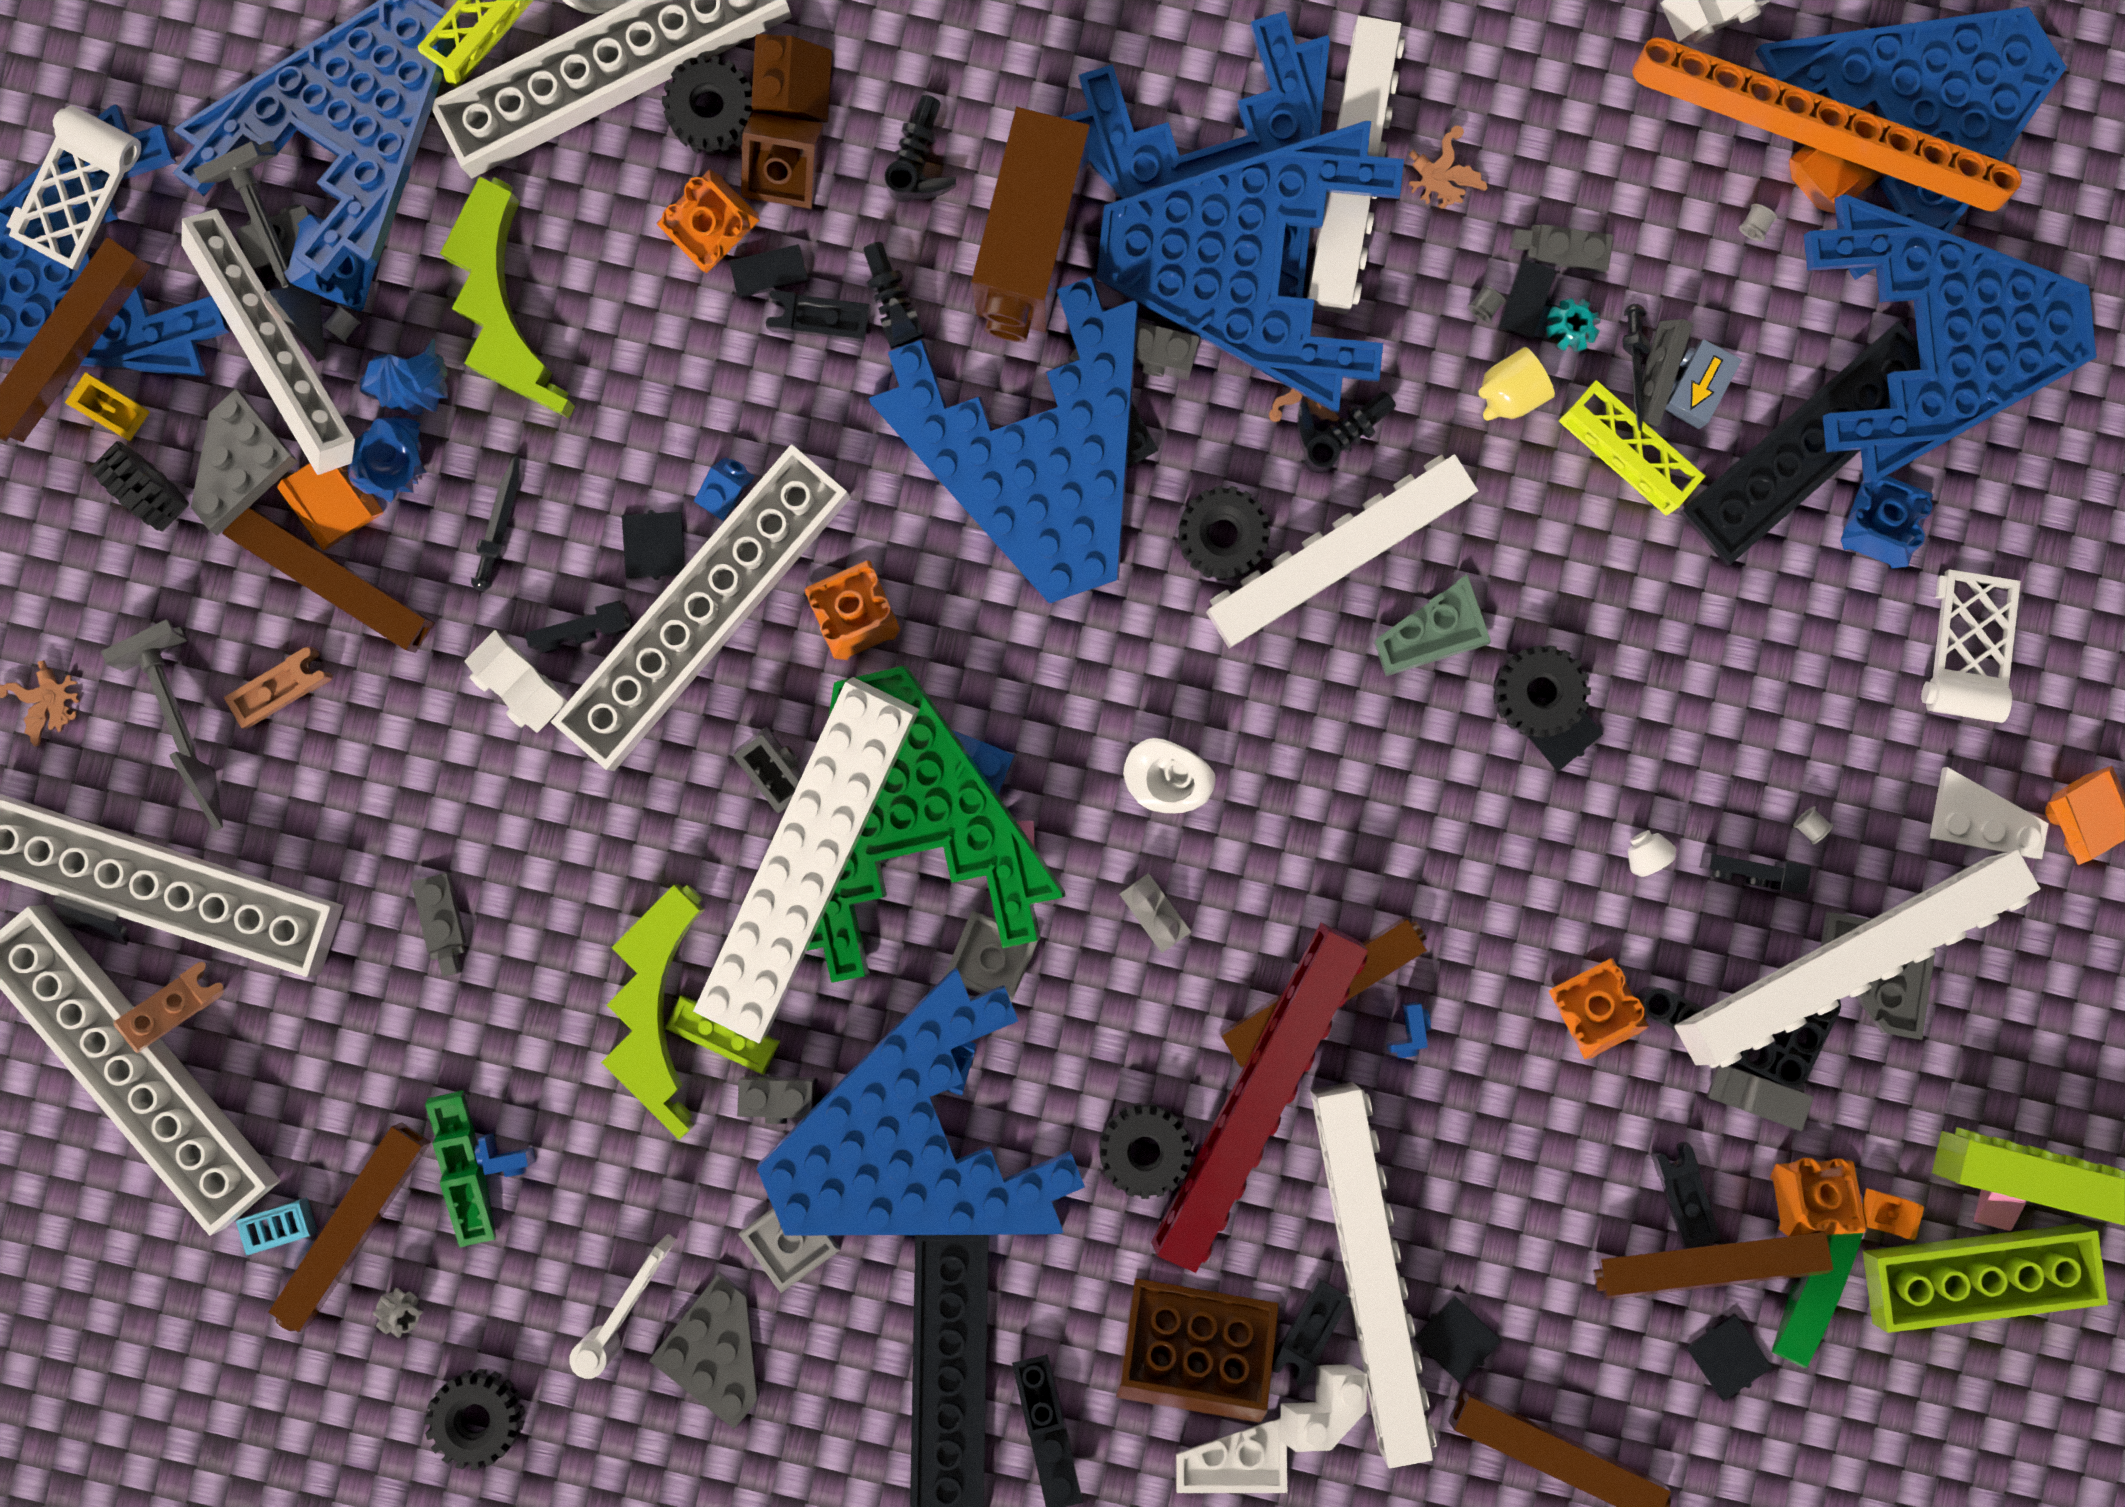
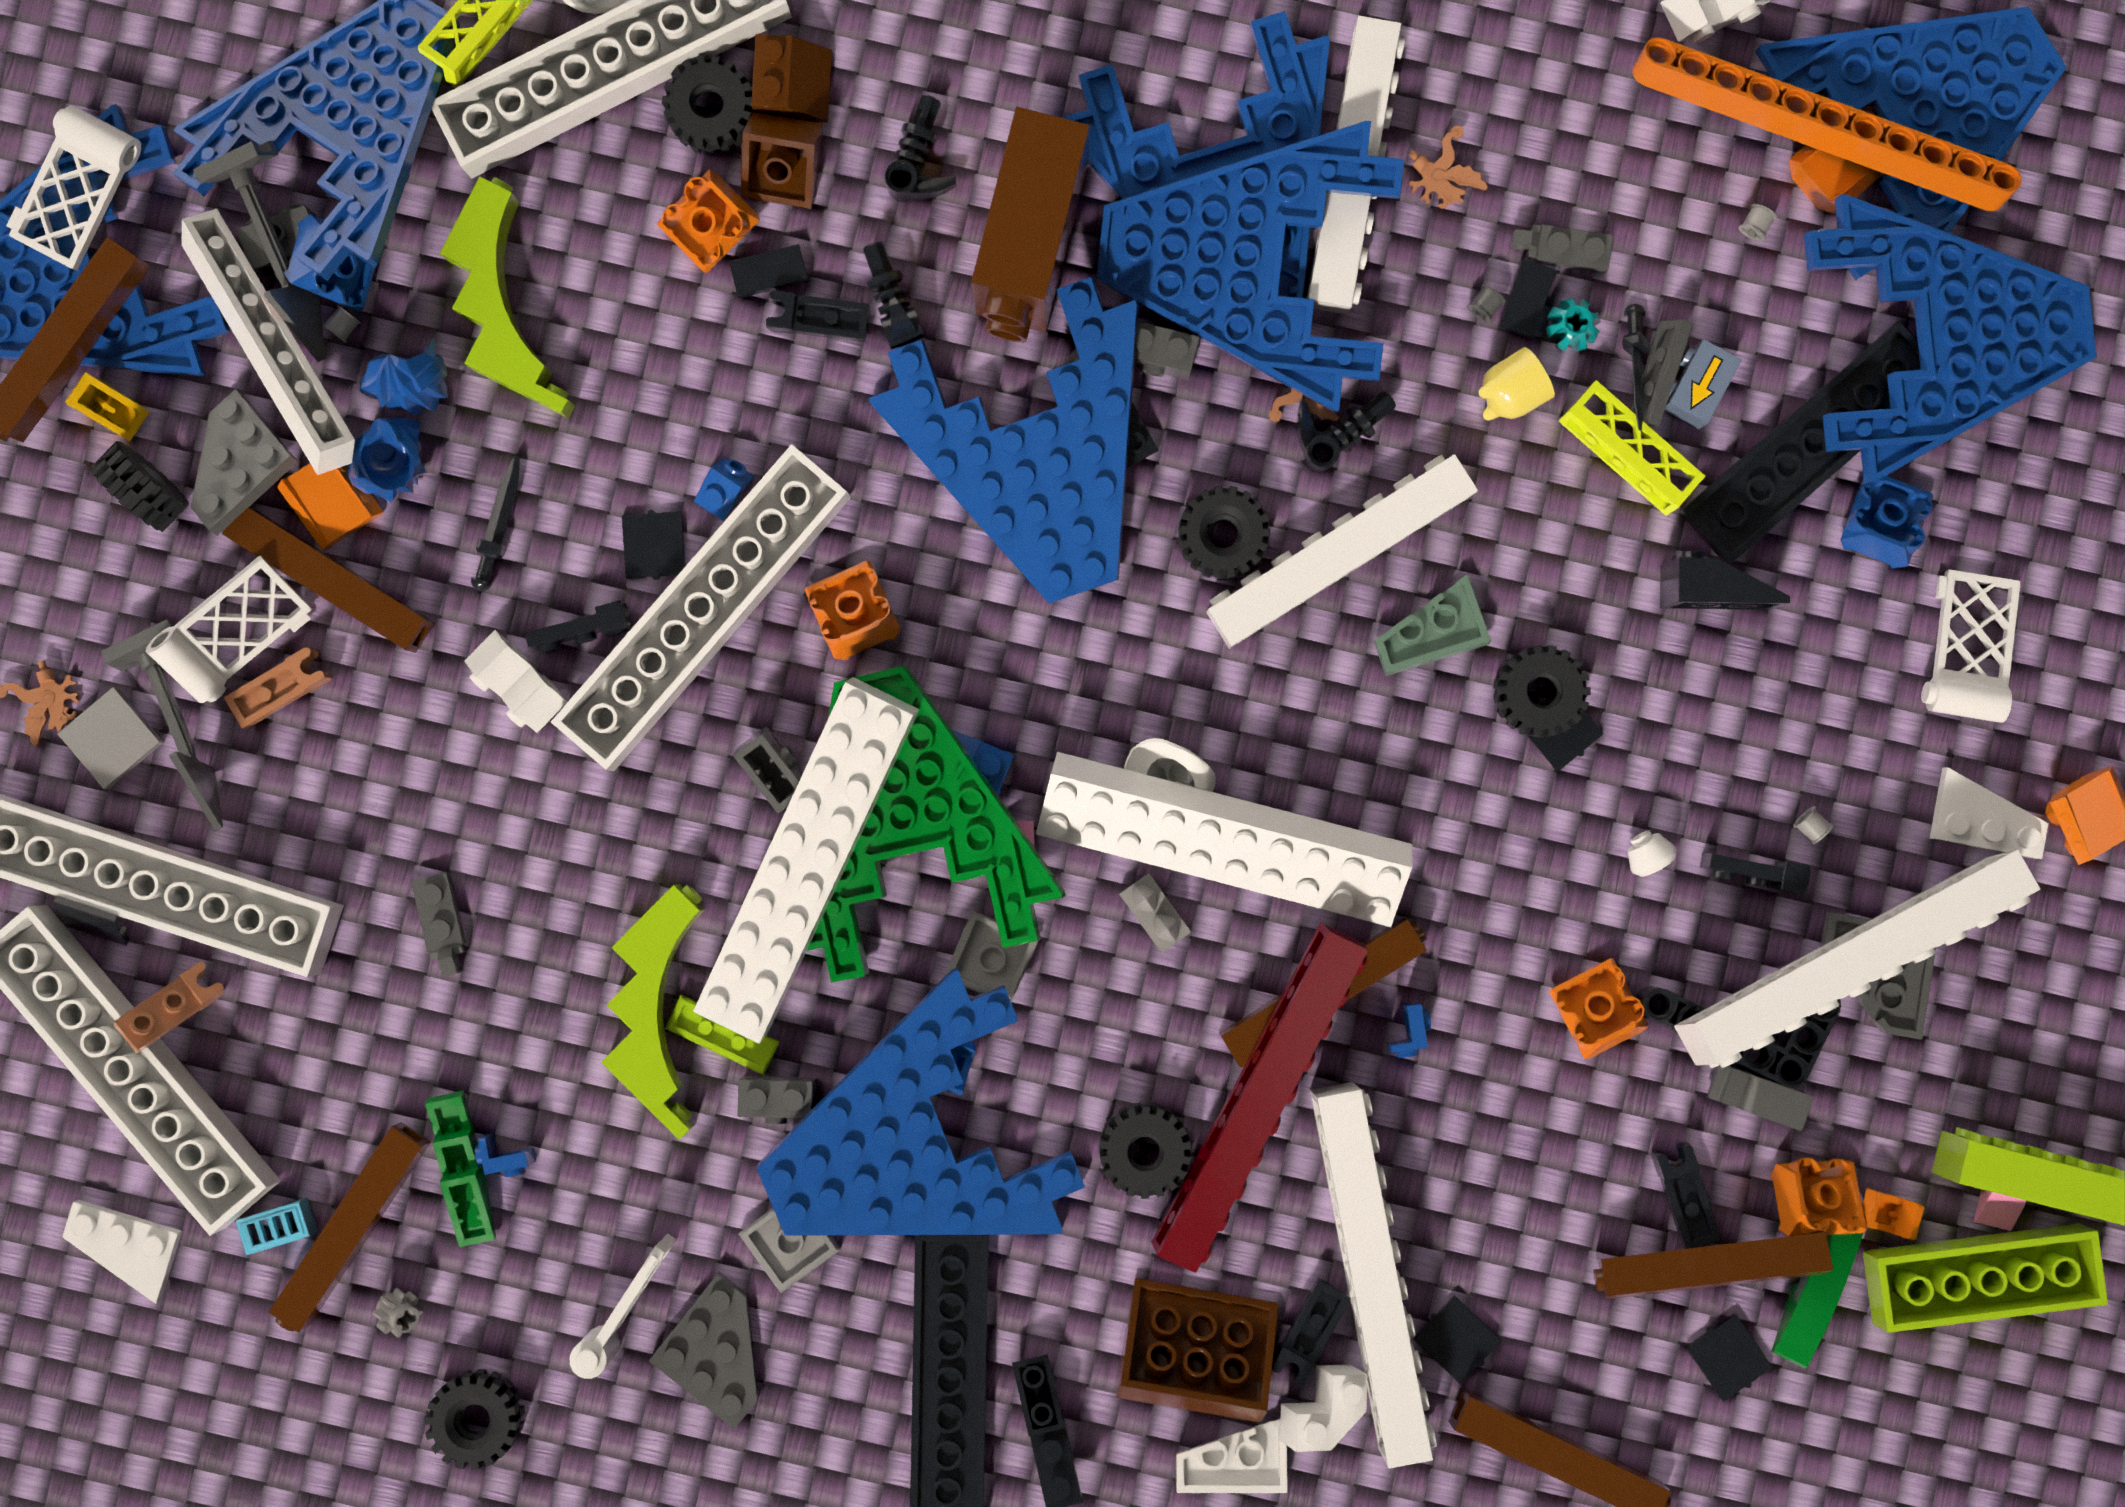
none -> light grey tile [58,687,164,789]
none -> white wing [62,1200,183,1304]
none -> white piece [145,555,312,703]
none -> white brick [1036,752,1413,927]
none -> black slope [1660,551,1790,610]

